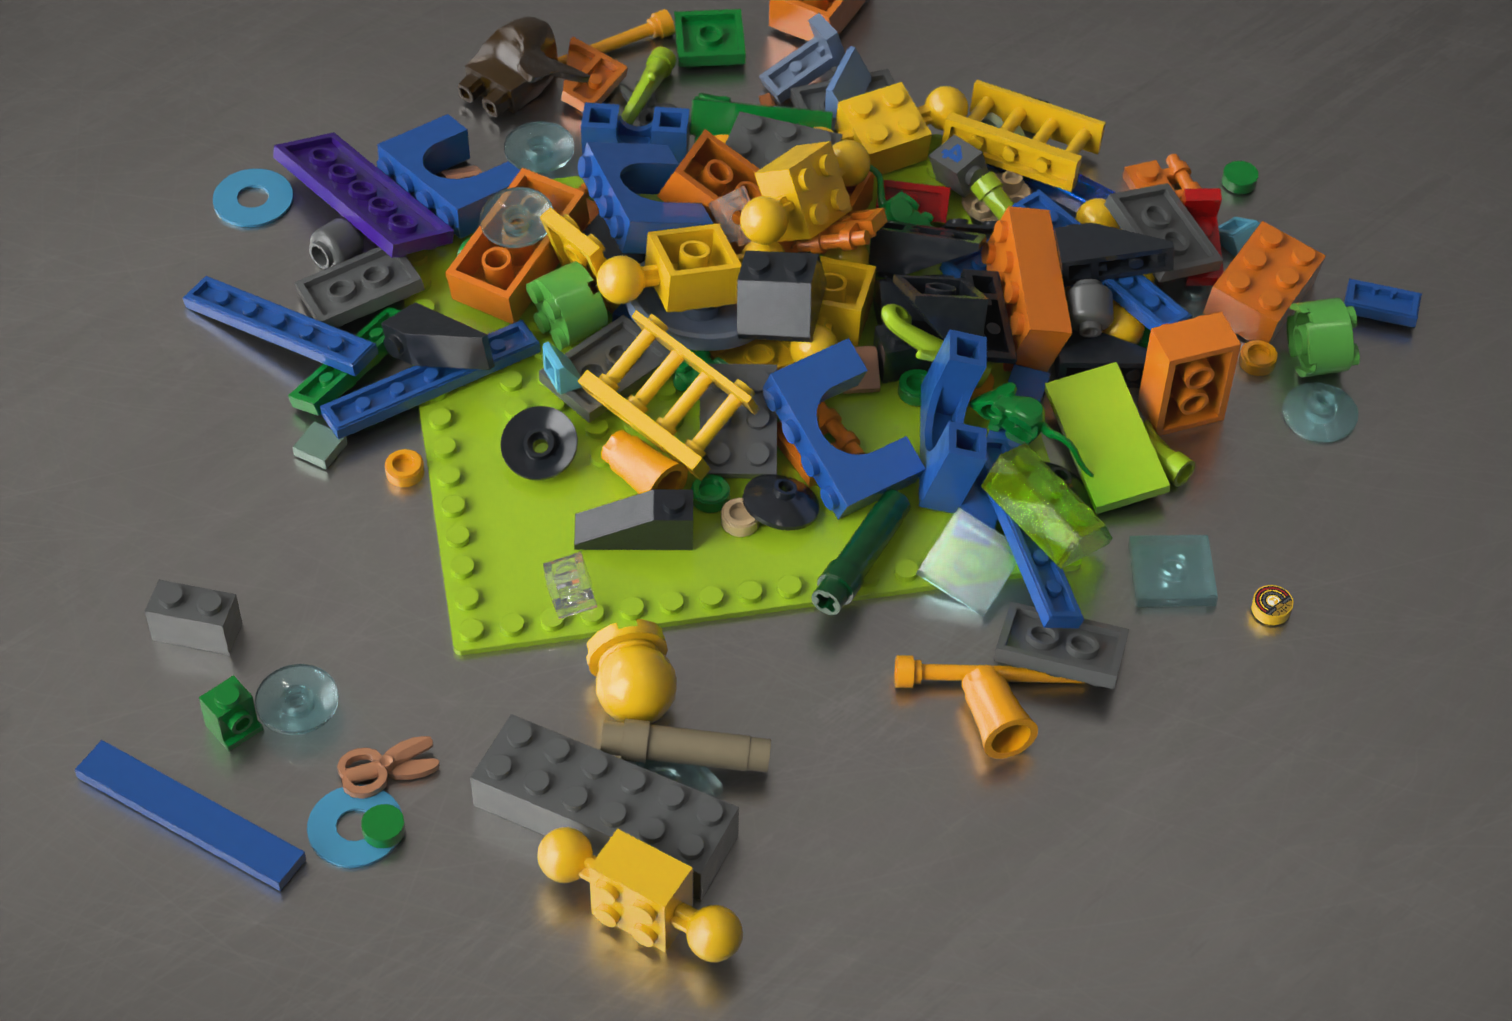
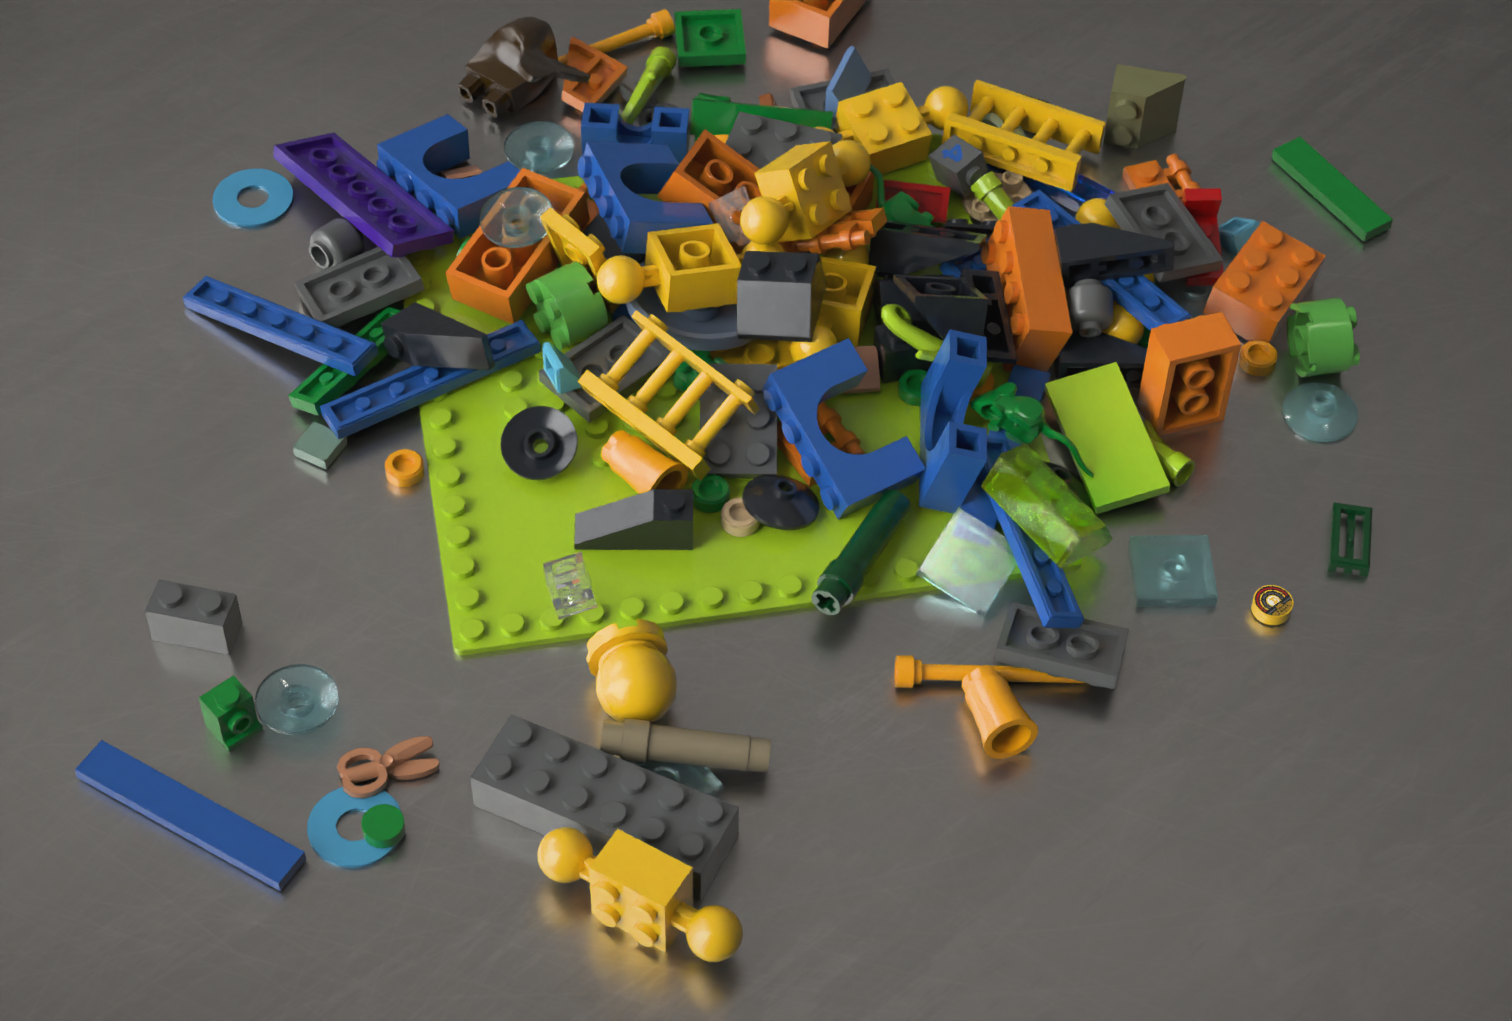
sand blue bracket [759,13,845,104] -> none
green tile [1222,161,1259,194] -> none
blue plate [1344,278,1422,328] -> none
none -> olive slope [1103,64,1186,149]
none -> green tile [1271,136,1393,242]
none -> dark green tile [1328,502,1373,577]

